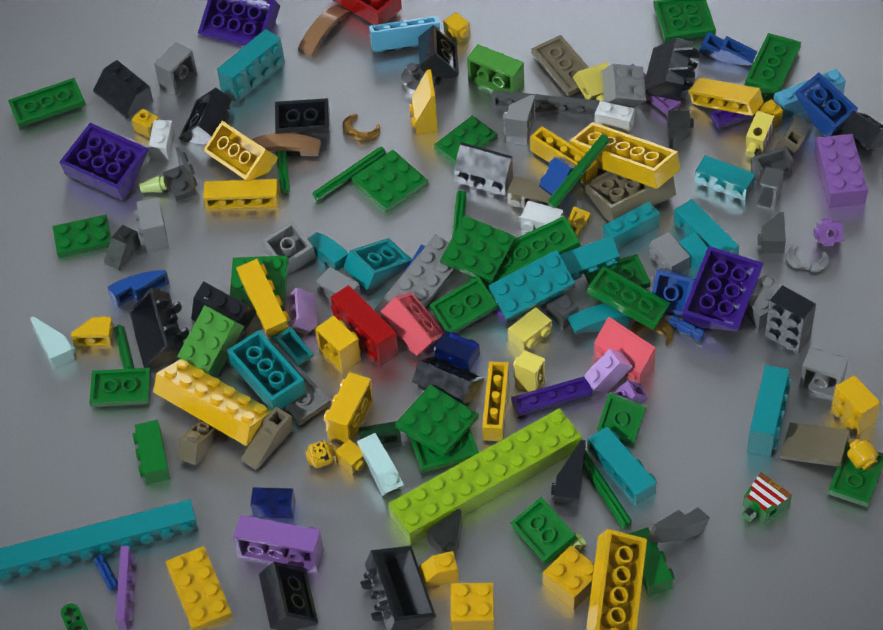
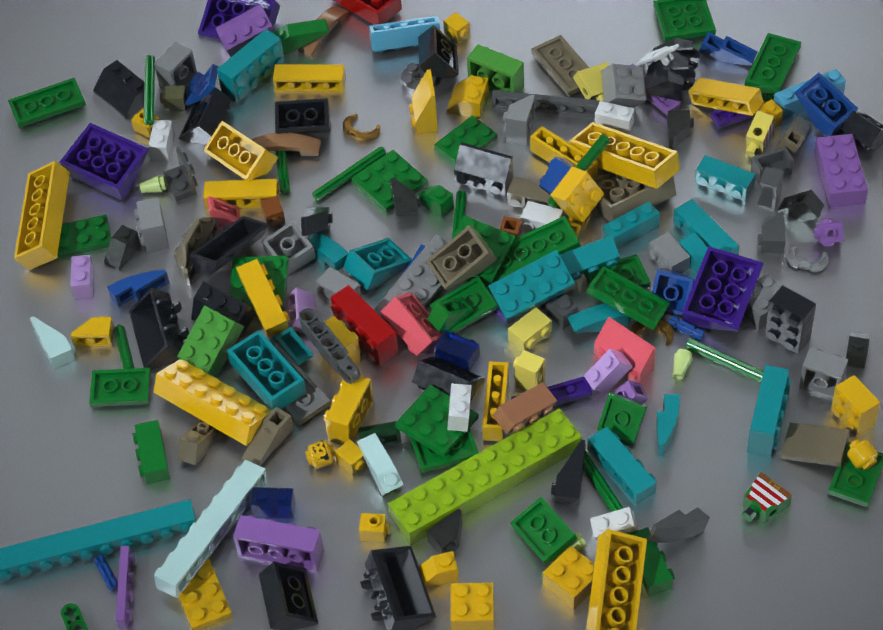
none -> yellow brick [14,161,70,270]
none -> lavender brick [71,255,94,300]
none -> green axle [144,55,155,126]
none -> light aqua brick [154,460,267,598]
none -> olive brick [160,86,187,111]
none -> dark tan wedge [174,217,219,286]
none -> blue slope [185,64,218,105]
none -> black piece [190,216,270,277]
none -> coral slope [207,196,240,227]
none -> medium lavender slope [215,4,275,57]
none -> dark orange brick [260,196,285,228]
none -> green slope [272,18,329,56]
none -> yellow brick [273,64,346,92]
none -> dark grey piece [299,308,360,384]
none -> black slope [301,207,333,236]
none -> yellow brick [359,513,390,543]
none -> pearl dark grey slope [389,178,421,216]
none -> green slope [416,185,454,219]
none -> dark tan slope [426,225,497,290]
none -> green slope [427,297,474,332]
none -> yellow slope [446,75,489,118]
none -> white brick [447,383,471,432]
none -> nougat brick [493,382,557,434]
none -> dark orange brick [500,216,522,238]
none -> yellow brick [550,166,604,223]
none -> white brick [590,507,639,541]
none -> white piece [635,44,679,66]
none -> teal slope [656,394,680,456]
none -> yellowish green cone [672,349,693,380]
none -> green axle [686,338,764,382]
none -> pearl dark grey slope [777,190,824,222]
none -> pearl dark grey slope [846,332,870,368]

